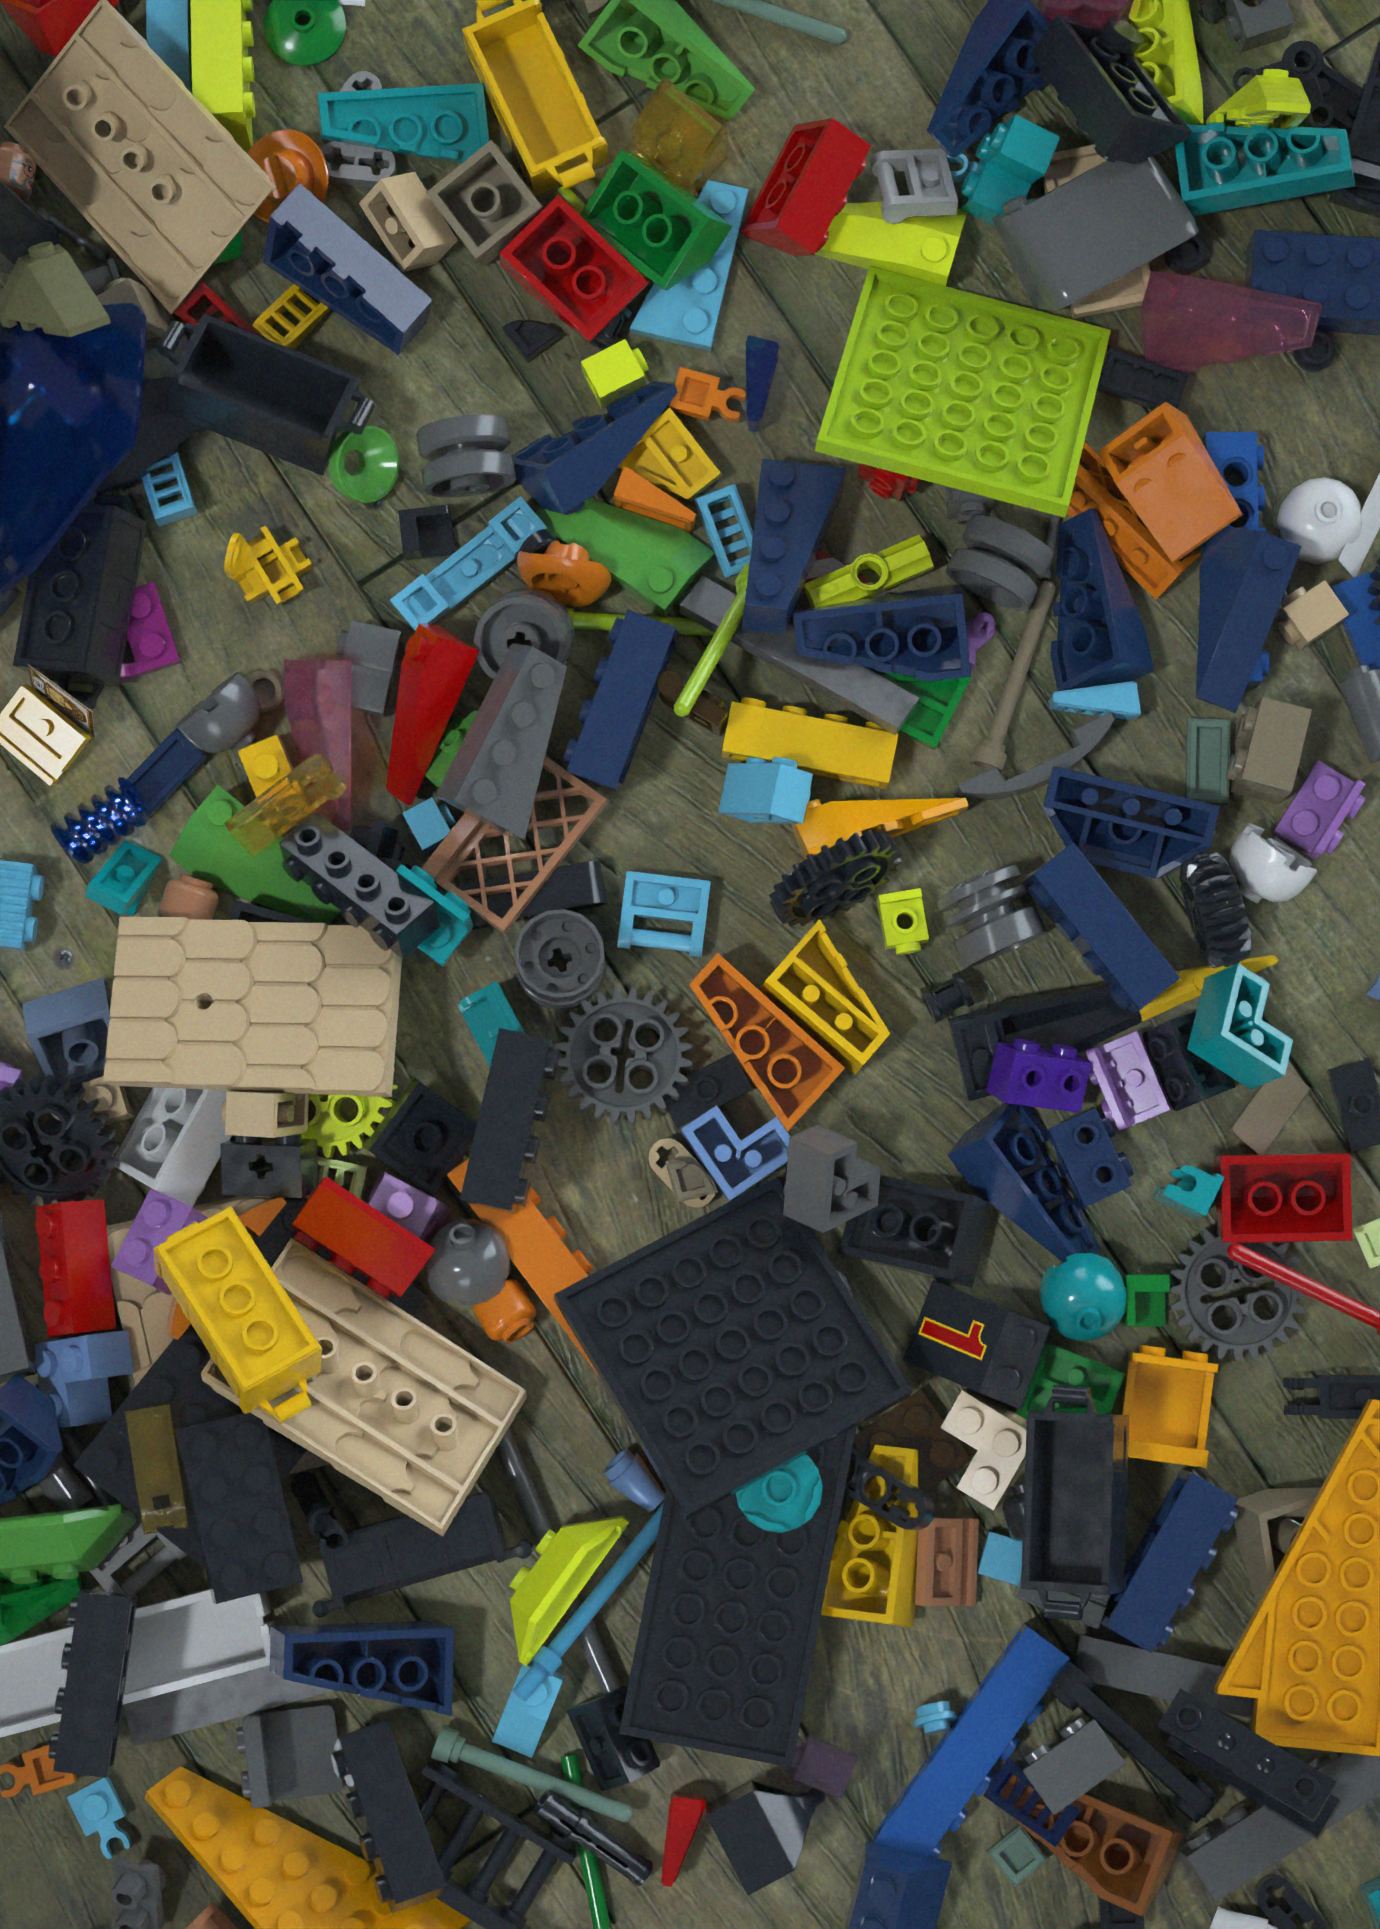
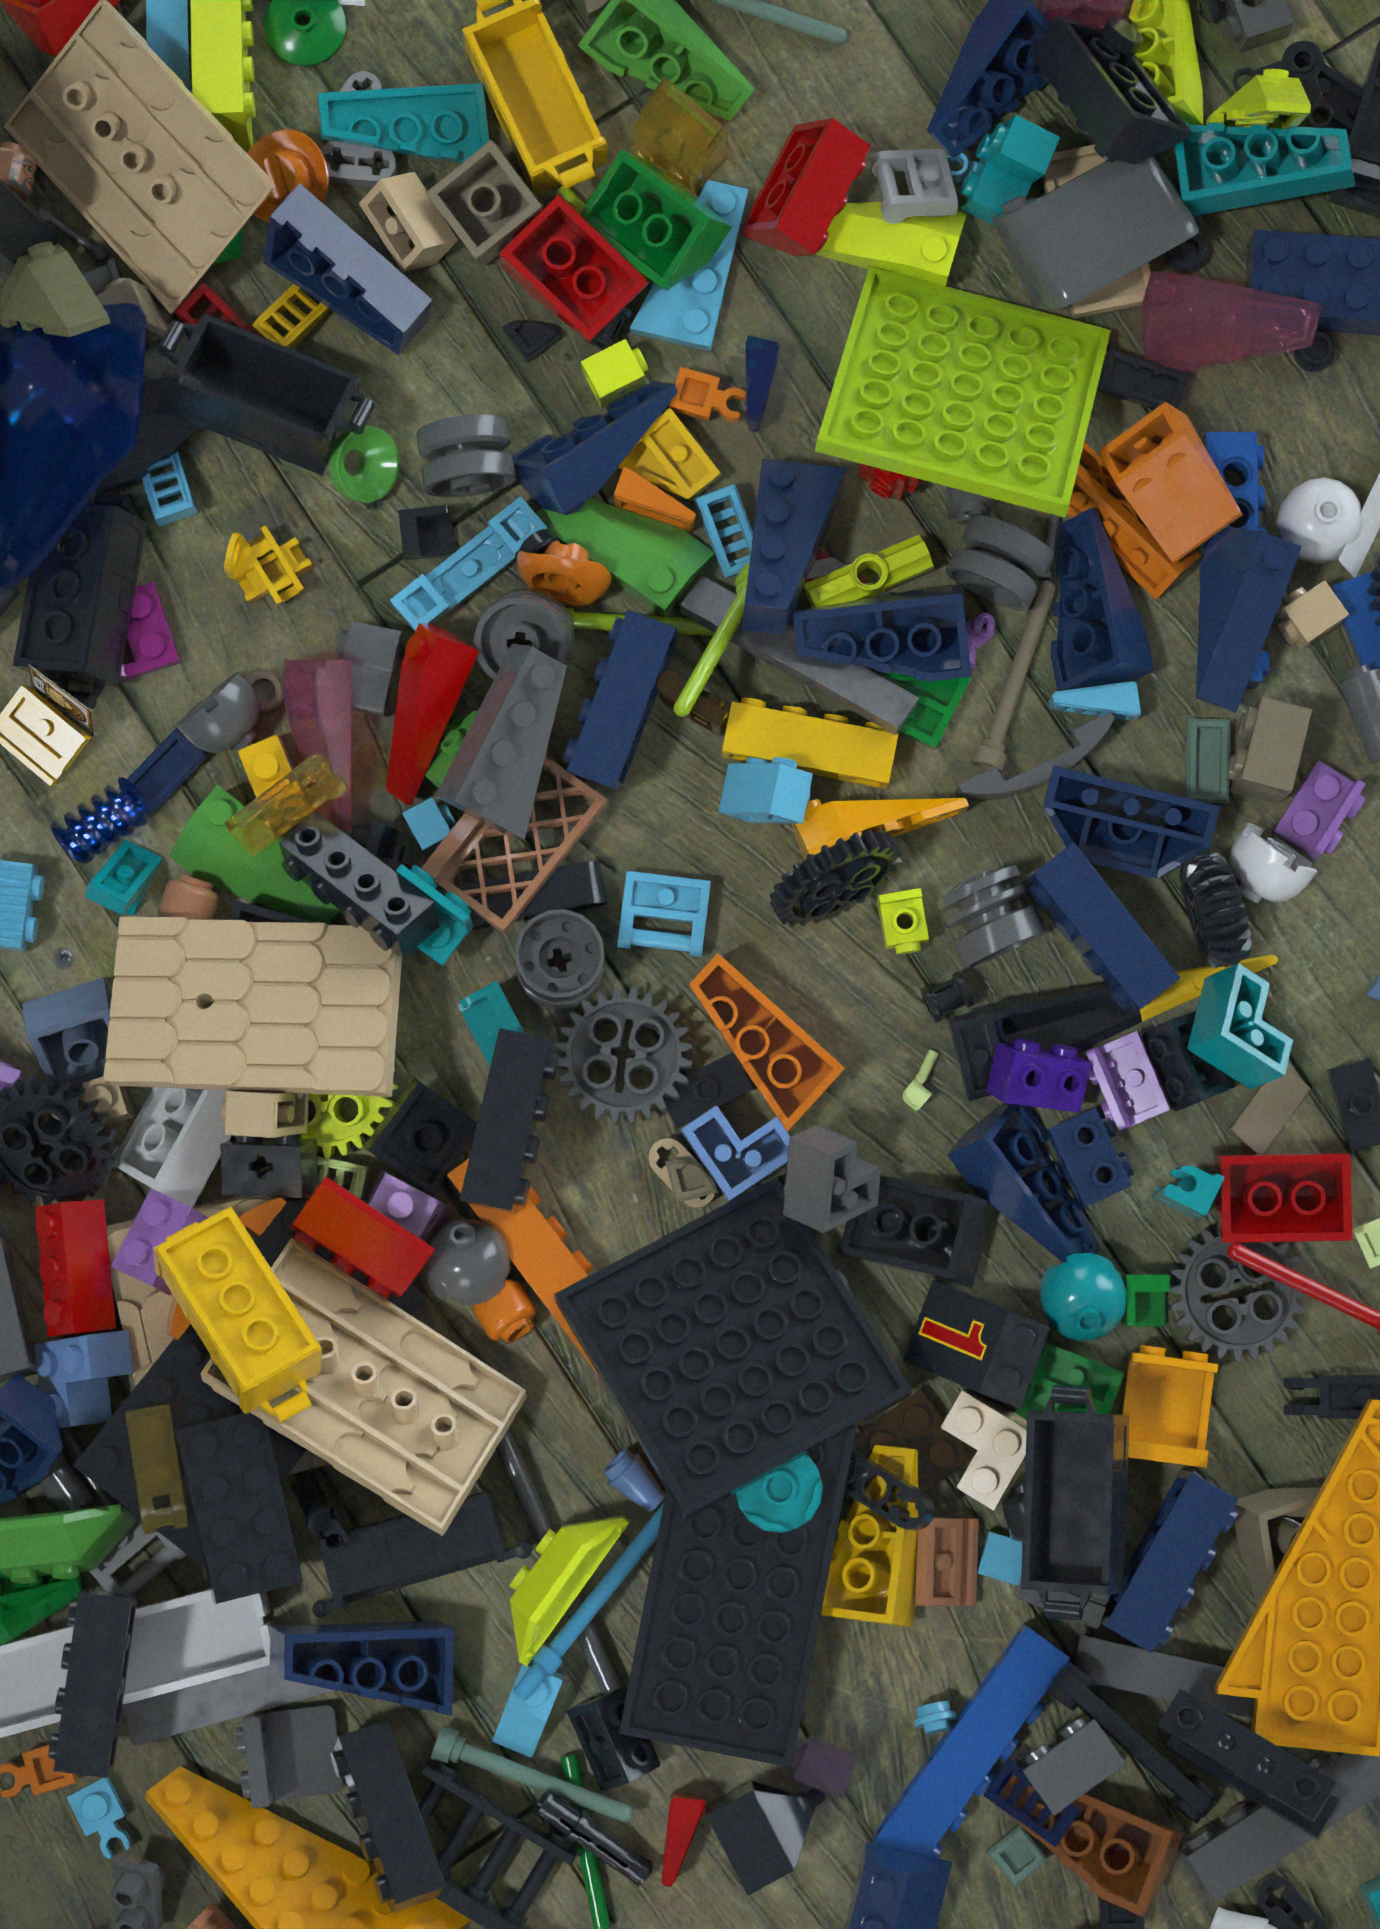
yellow wedge [760,919,890,1075] -> none
none -> yellowish green hand [902,1050,938,1111]

